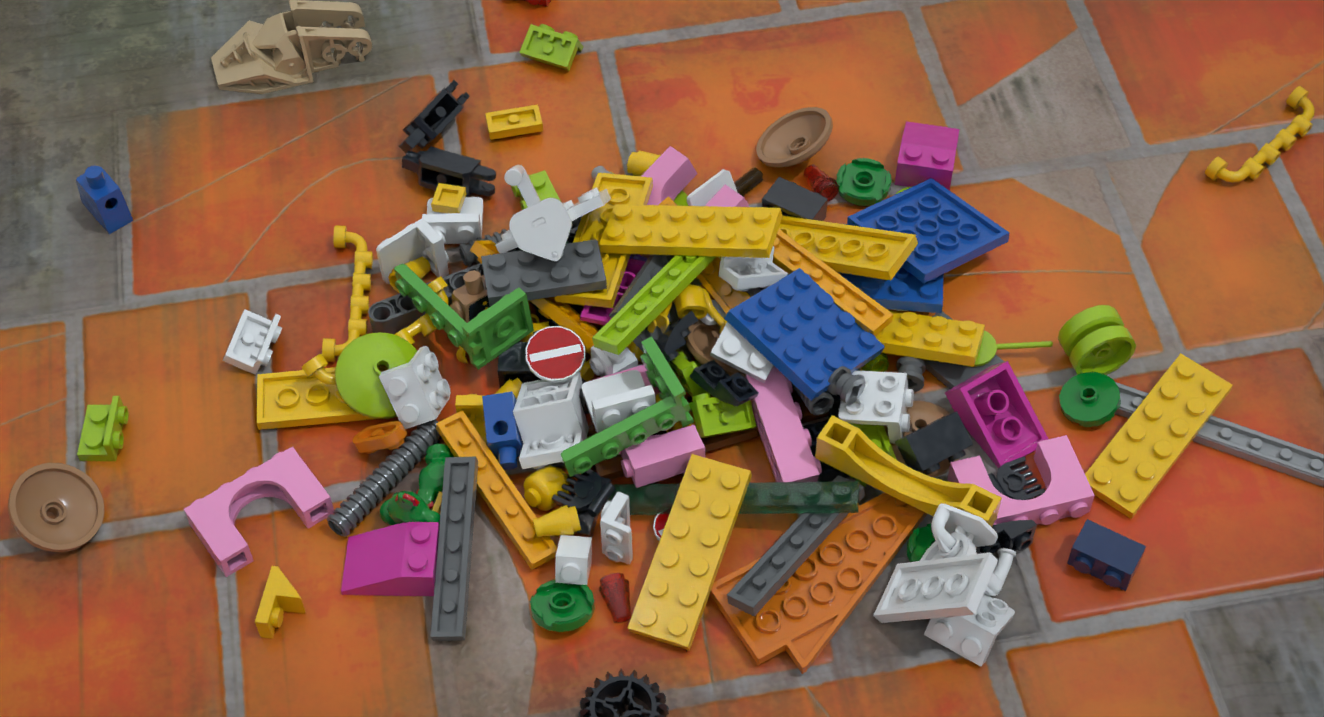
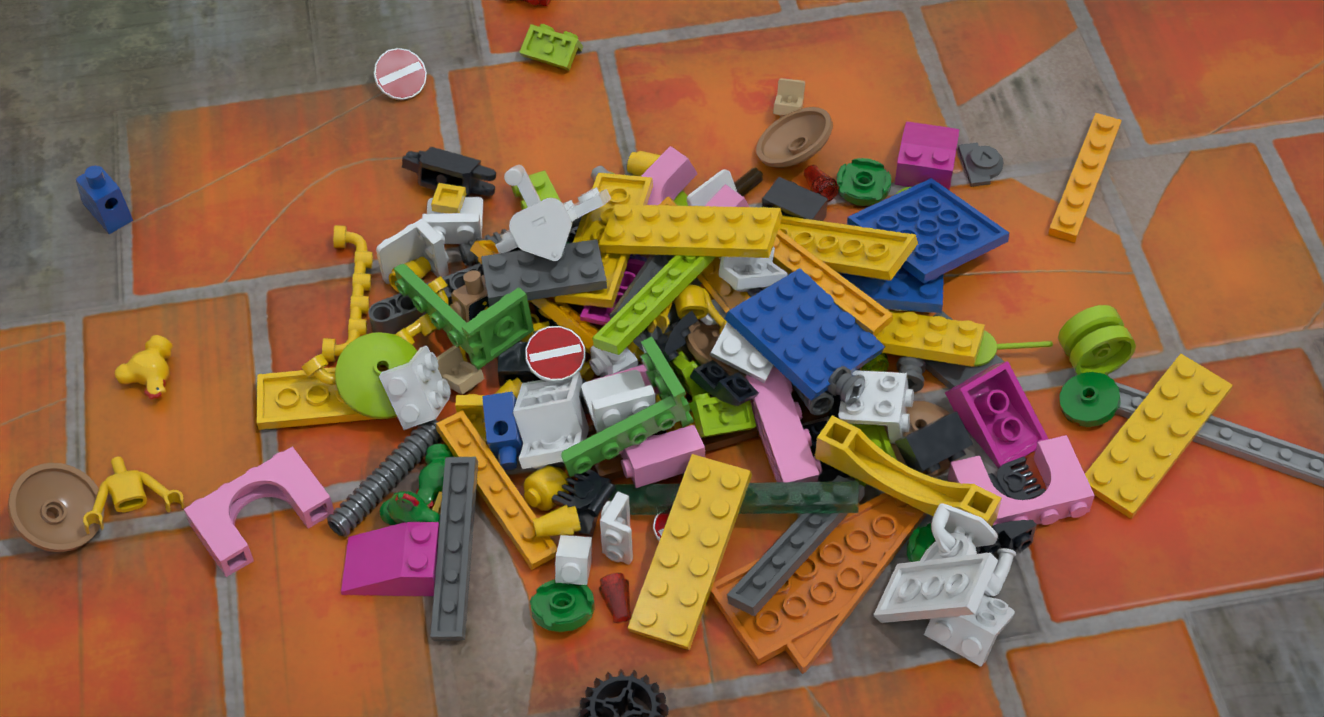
lime bracket [77,396,129,461] -> none
tan connector [211,0,372,94] -> none
white bracket [222,309,282,375] -> none
yellow slope [255,566,306,639] -> none
orange plate [352,421,407,454] -> none
black hinge [399,80,470,153] -> none
yellow plate [485,104,543,140] -> none
dark blue brick [1067,519,1146,591] -> none
yellow bar [1204,86,1315,183] -> none
none -> yellow piece [83,457,184,534]
none -> yellow animal [114,335,173,399]
none -> piece [374,48,427,100]
none -> tan bracket [437,346,485,394]
none -> tan bracket [773,78,805,117]
none -> dark grey piece [958,142,1004,187]
none -> light orange plate [1048,113,1122,243]

